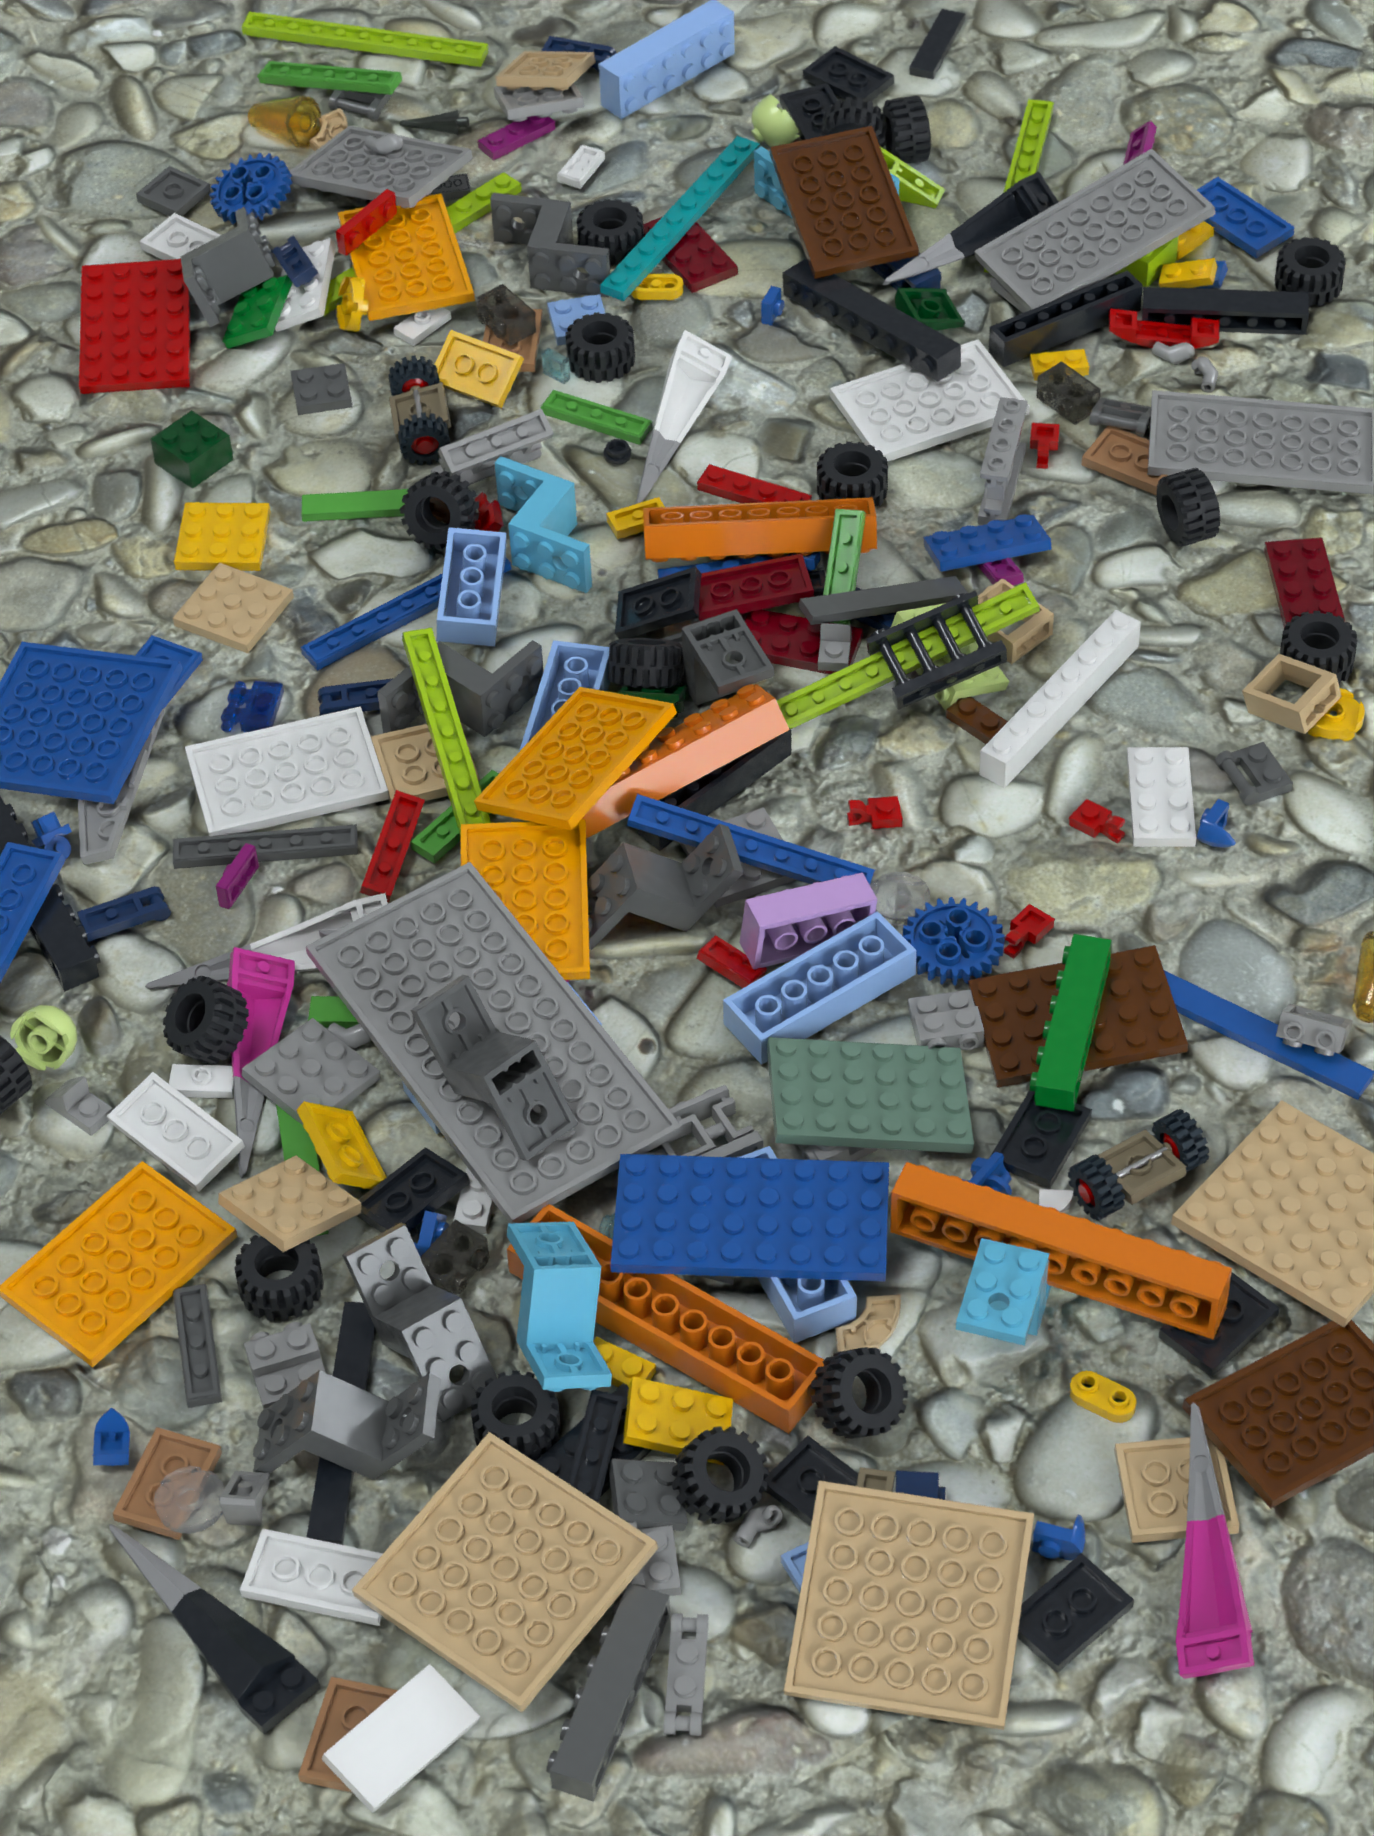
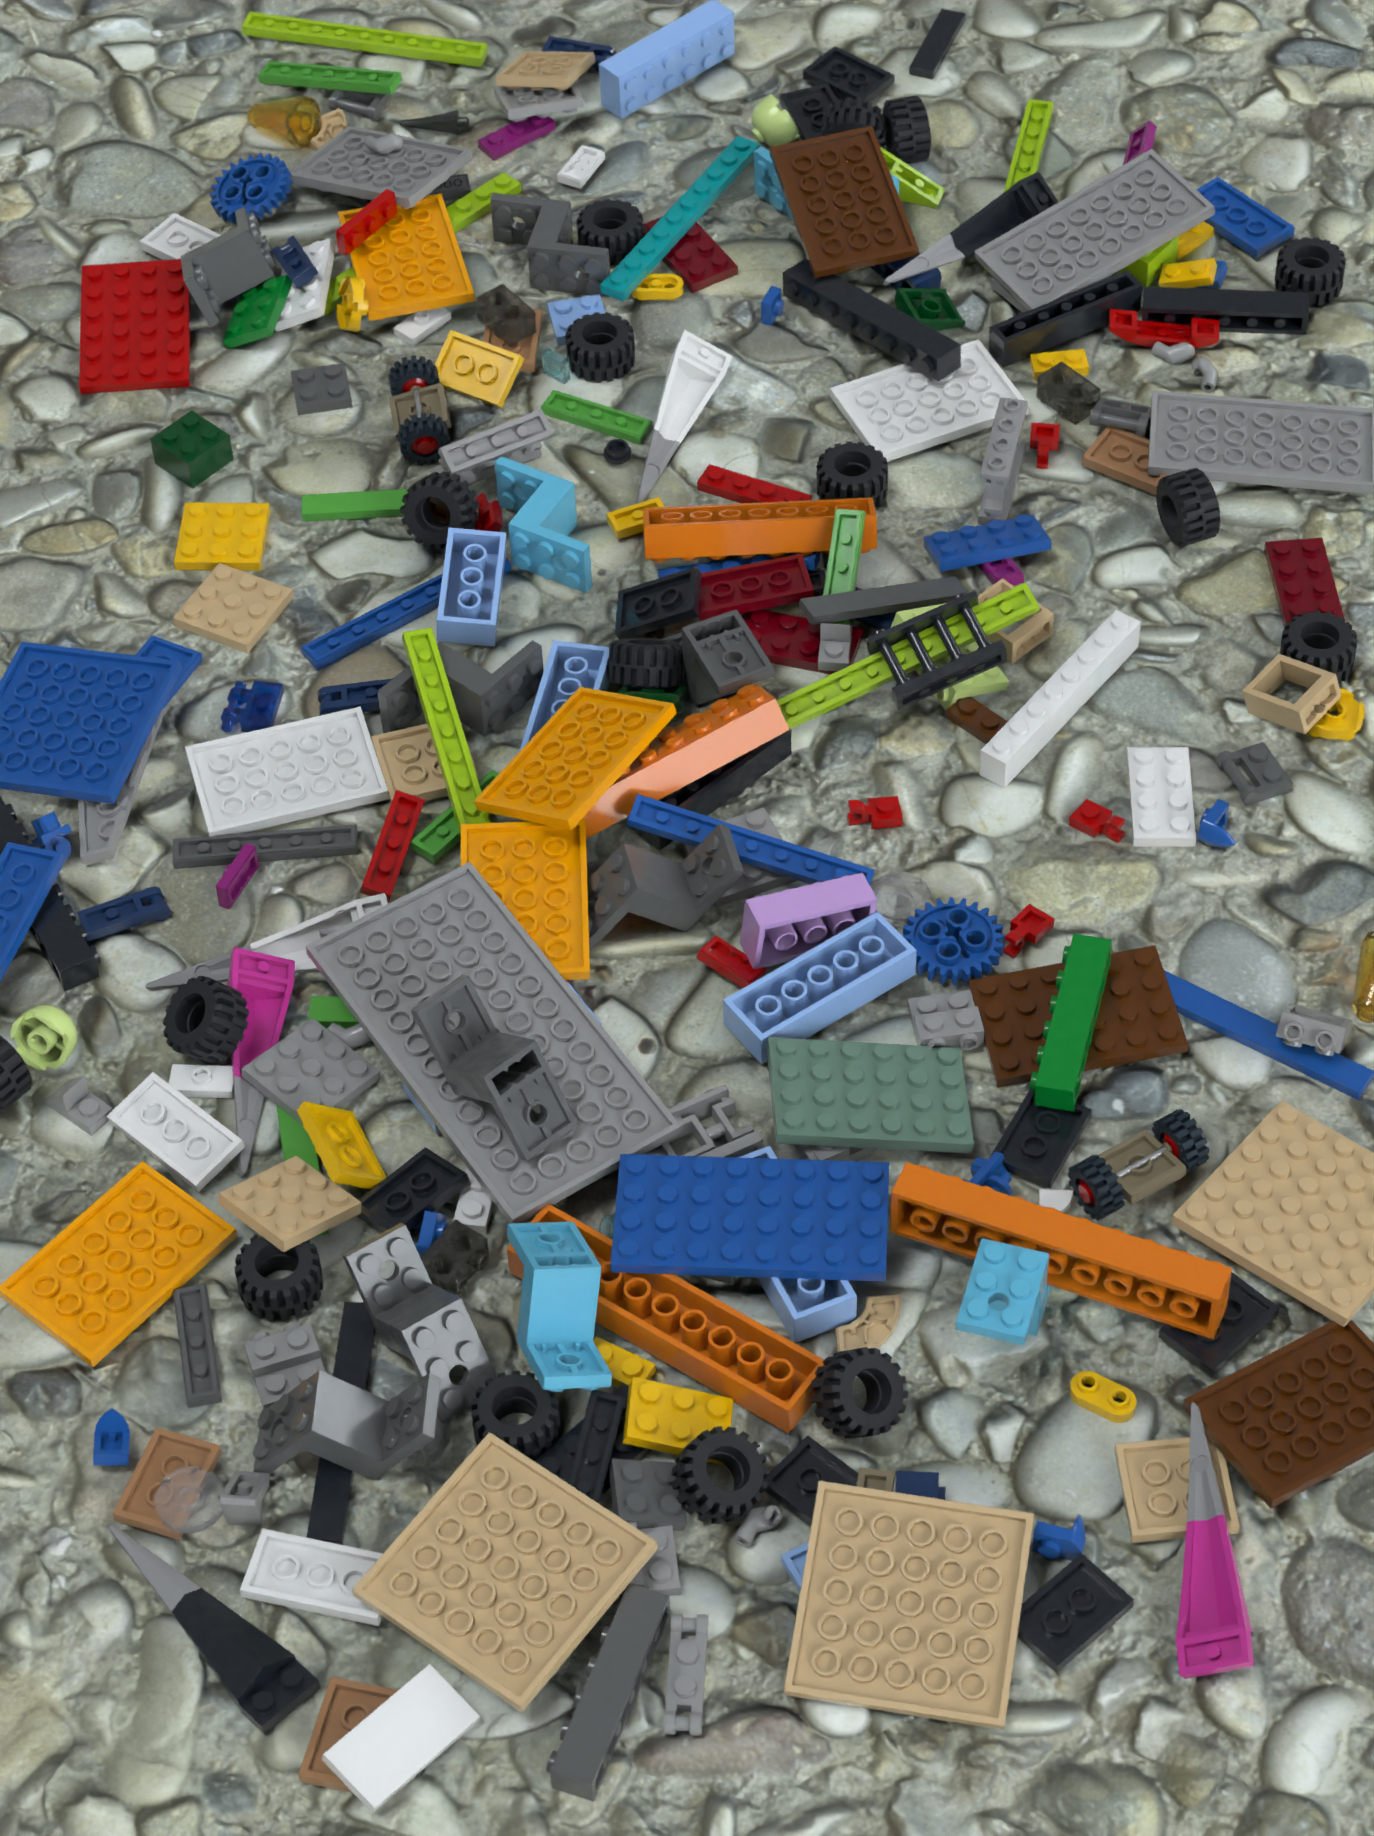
dark grey plate [136,166,211,216] -> none

